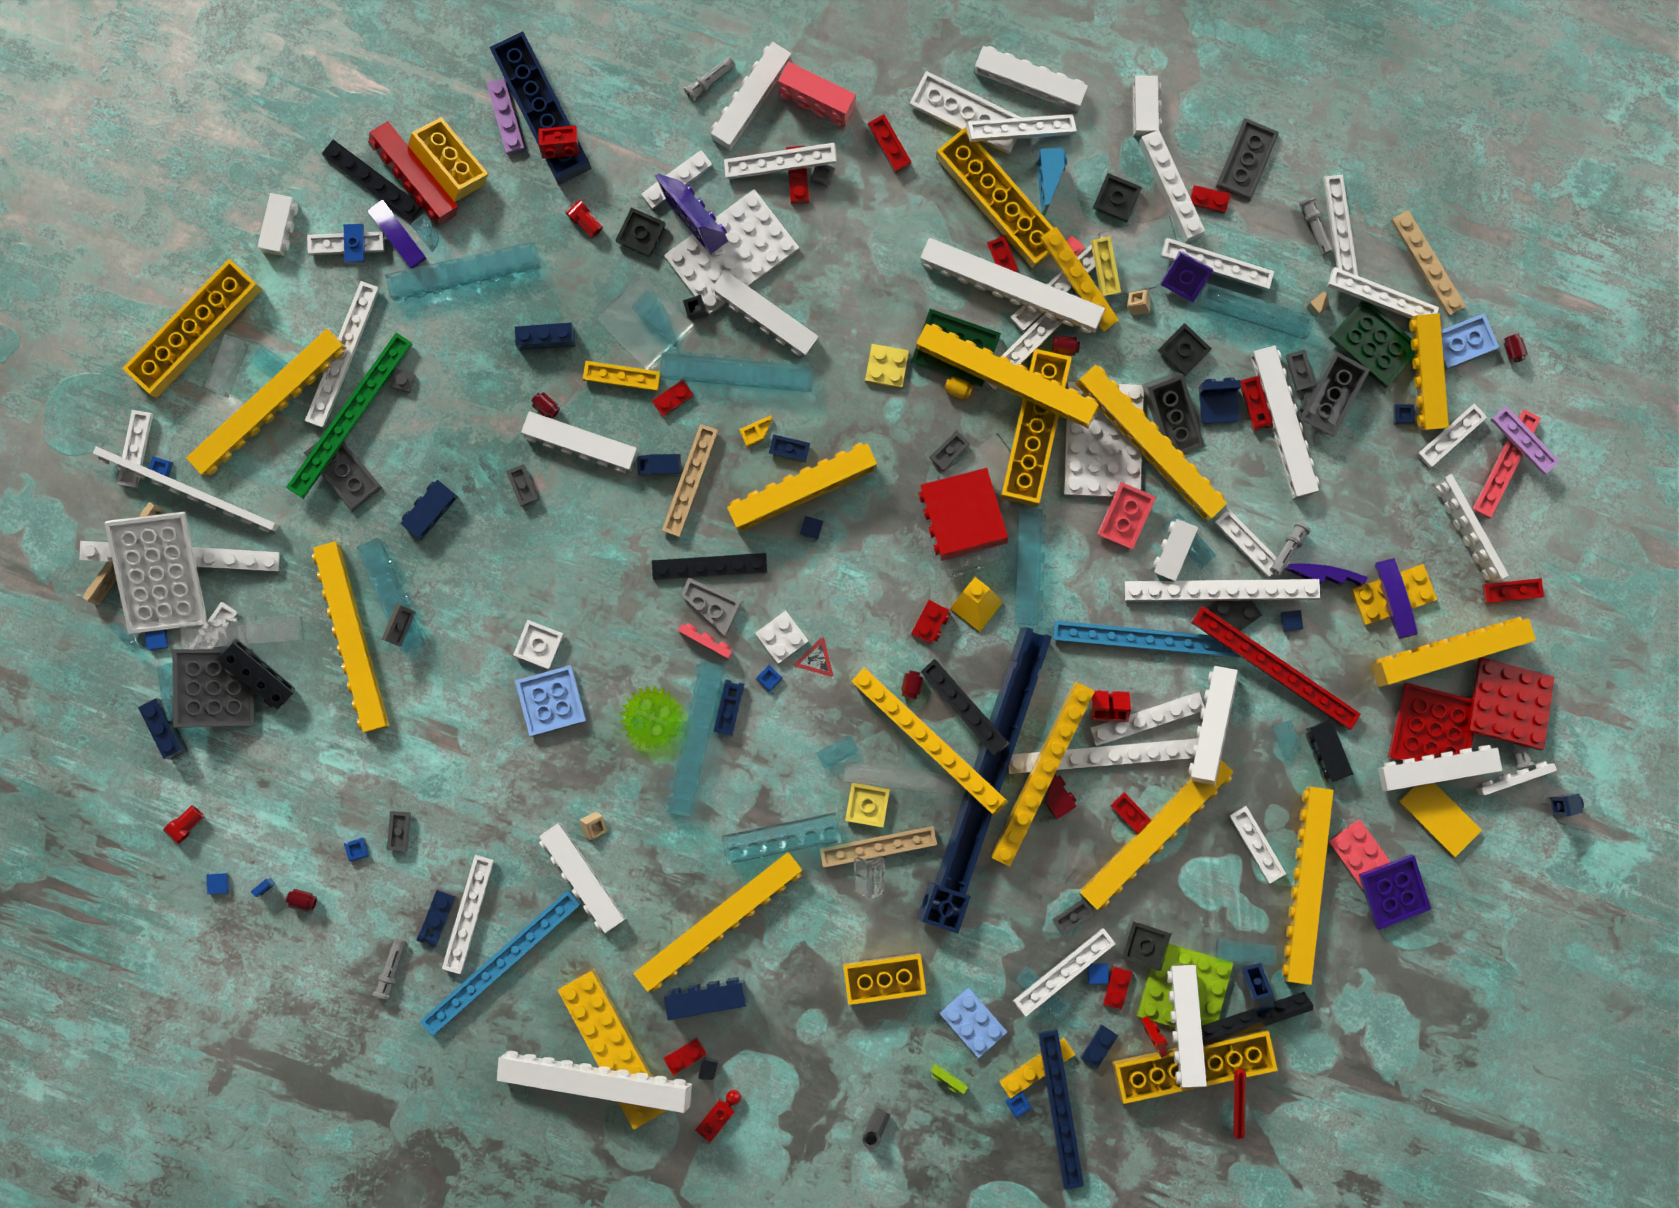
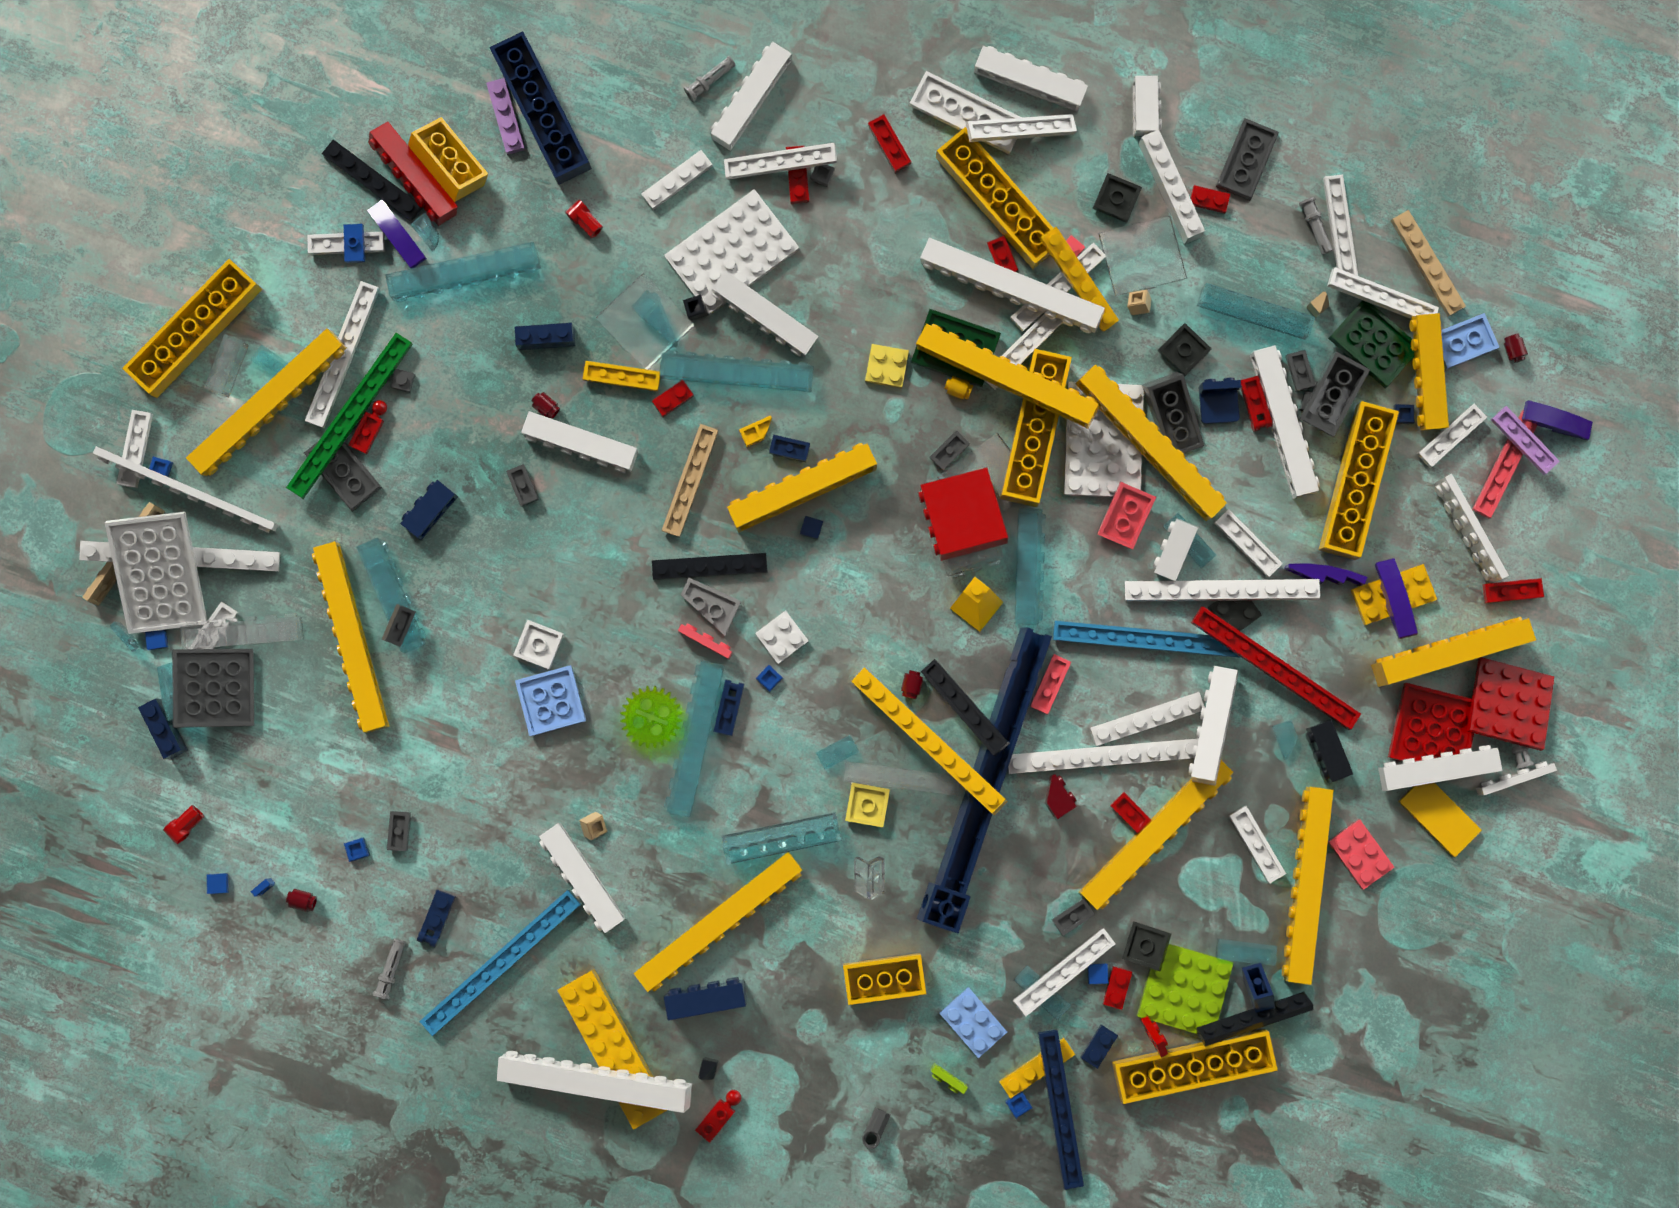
black brick [217,638,295,710] -> none
white brick [257,193,298,257] -> none
white plate [442,855,495,974] -> none
red bracket [539,125,579,159] -> none
pearl dark grey plate [615,207,666,258] -> none
dark blue slope [637,454,681,476] -> none
dark purple slope [655,174,728,255] -> none
red plate [663,1037,707,1075] -> none
coral brick [778,61,856,126] -> none
clear piece [793,636,834,678] -> none
tan plate [819,826,937,868] -> none
red bracket [911,600,951,644] -> none
yellow brick [990,681,1095,867] -> none
dark azure slope [1037,147,1067,216] -> none
dark red brick [1052,336,1080,356] -> none
red piece [1089,690,1131,722] -> none
light yellow plate [1090,236,1121,296] -> none
white plate [1160,238,1274,291] -> none
dark purple plate [1160,251,1213,302] -> none
white brick [1167,965,1207,1088] -> none
red axle [1233,1069,1246,1139] -> none
light grey pin [1270,522,1311,576] -> none
dark blue tile [1281,610,1303,631] -> none
dark purple plate [1359,854,1431,930] -> none
dark blue slope [1550,793,1584,816] -> none
none -> red plate [349,400,387,454]
none -> coral plate [1030,654,1071,715]
none -> yellow brick [1318,401,1399,560]
none -> dark purple slope [1522,400,1593,441]

